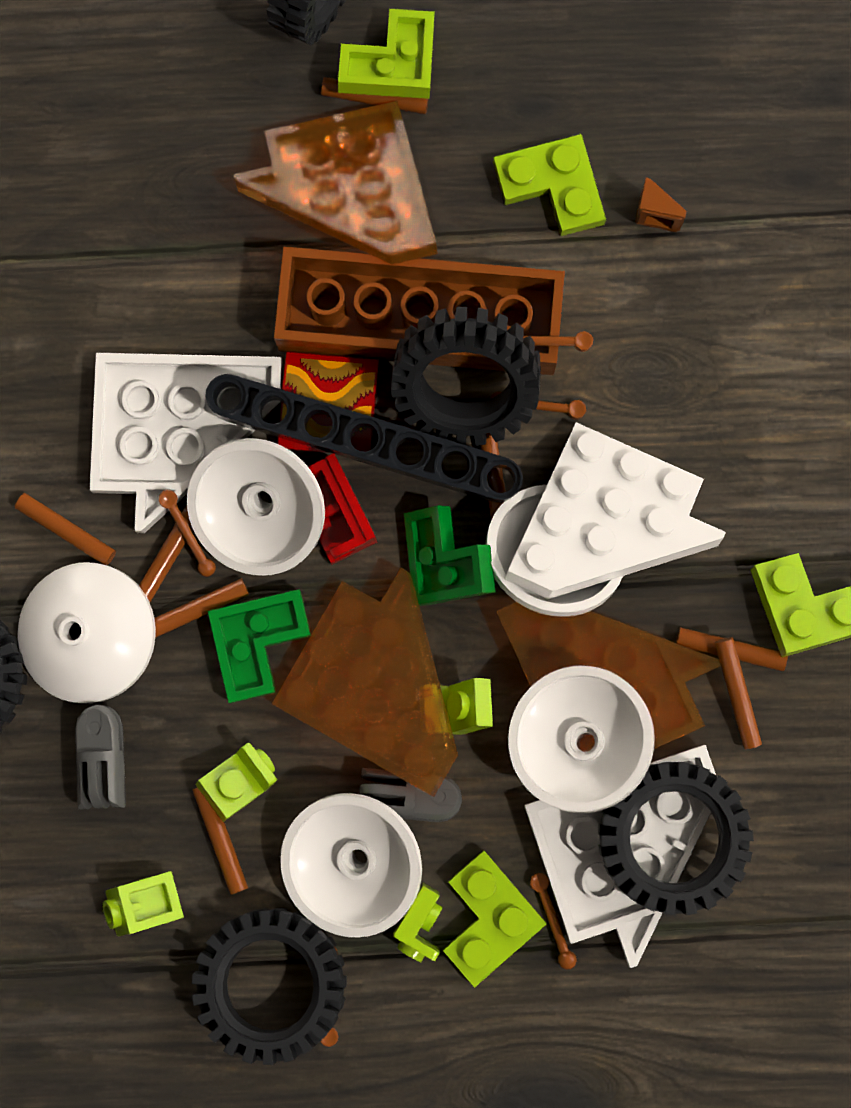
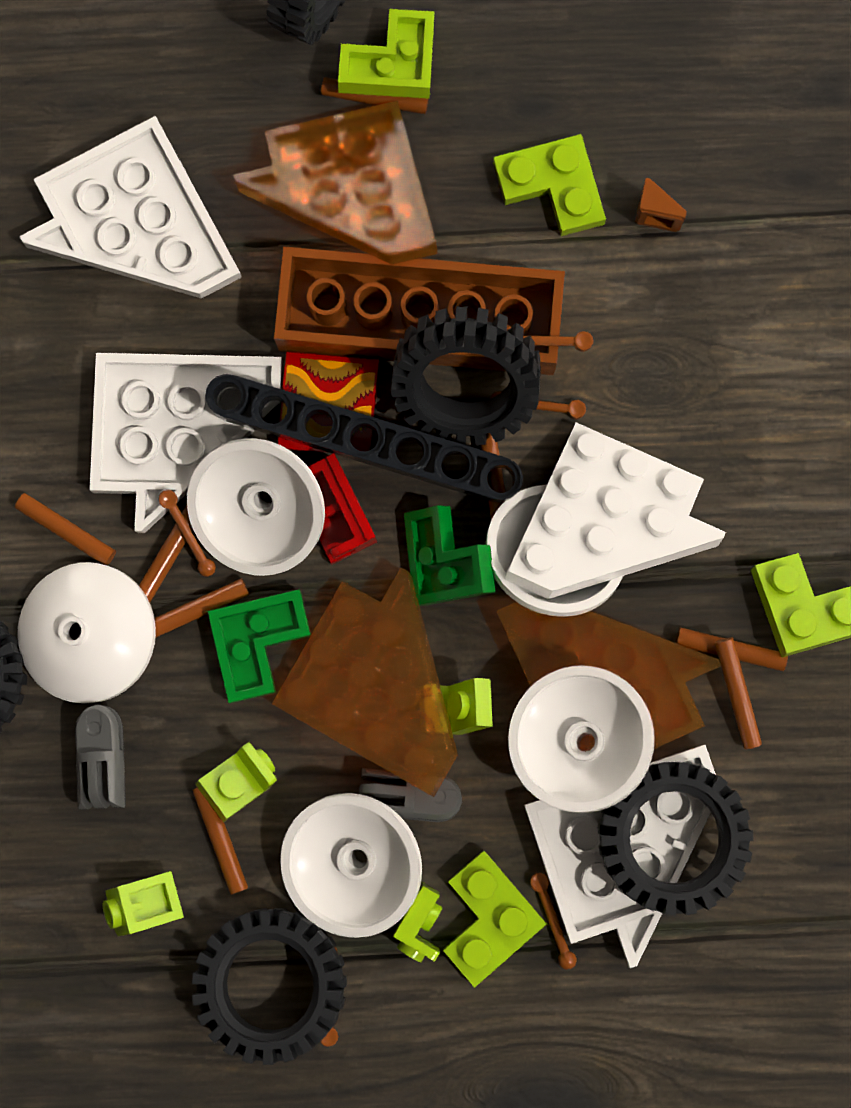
none -> white wing [20,116,242,299]

